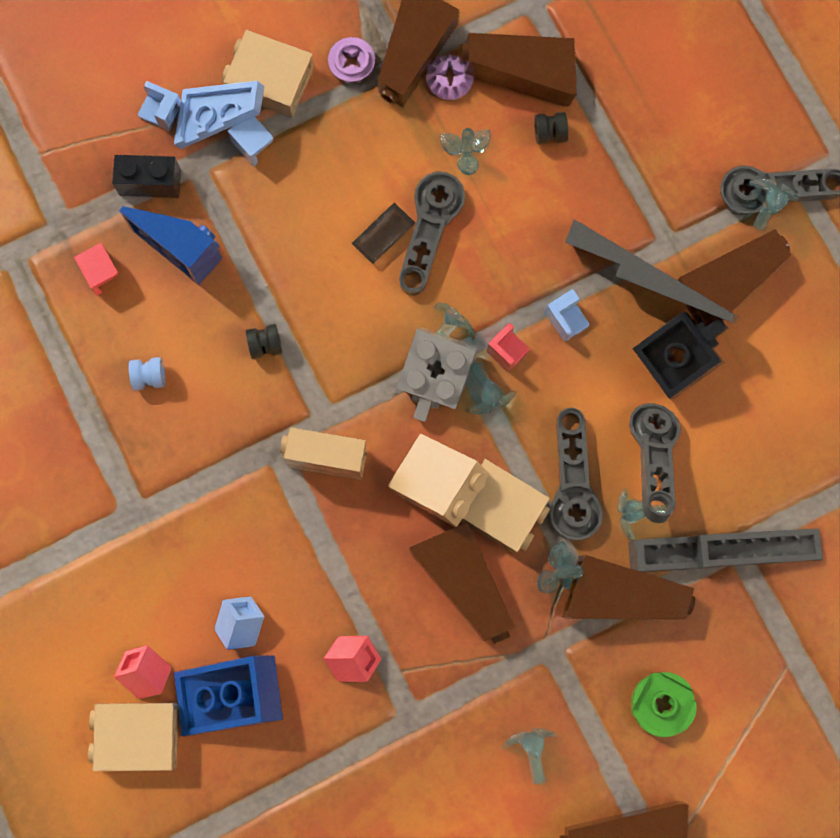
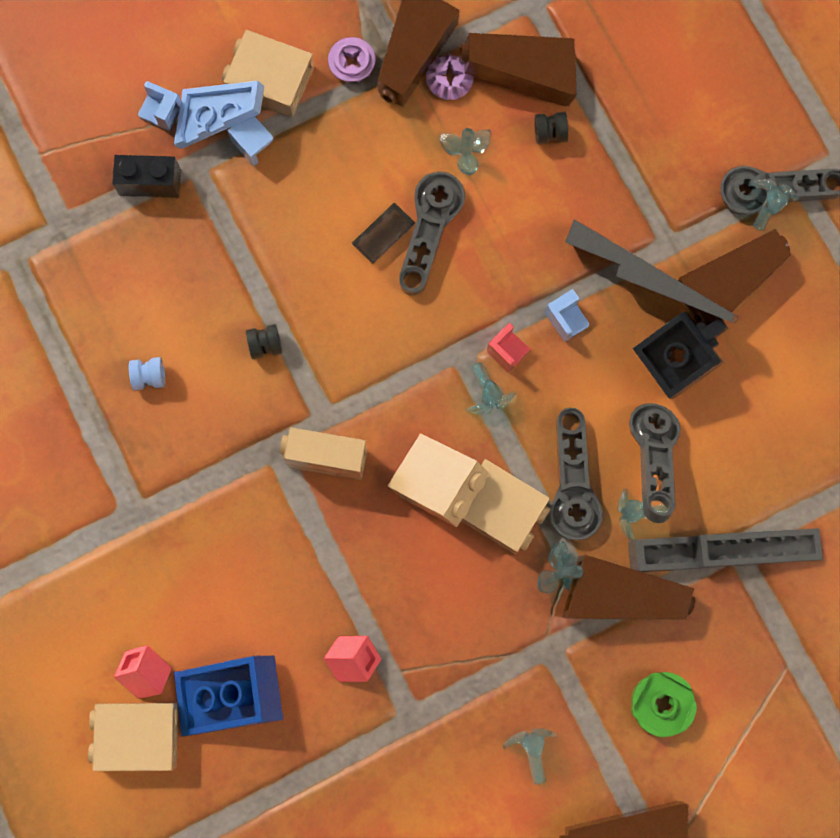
coral panel [74,243,118,296] -> none
blue slope [119,206,222,285] -> none
light blue panel [215,597,265,650] -> none
light grey hinge [397,327,478,422] -> none
reddish brown slope [409,522,515,644] -> none
clear light blue plant [434,303,475,341] -> none

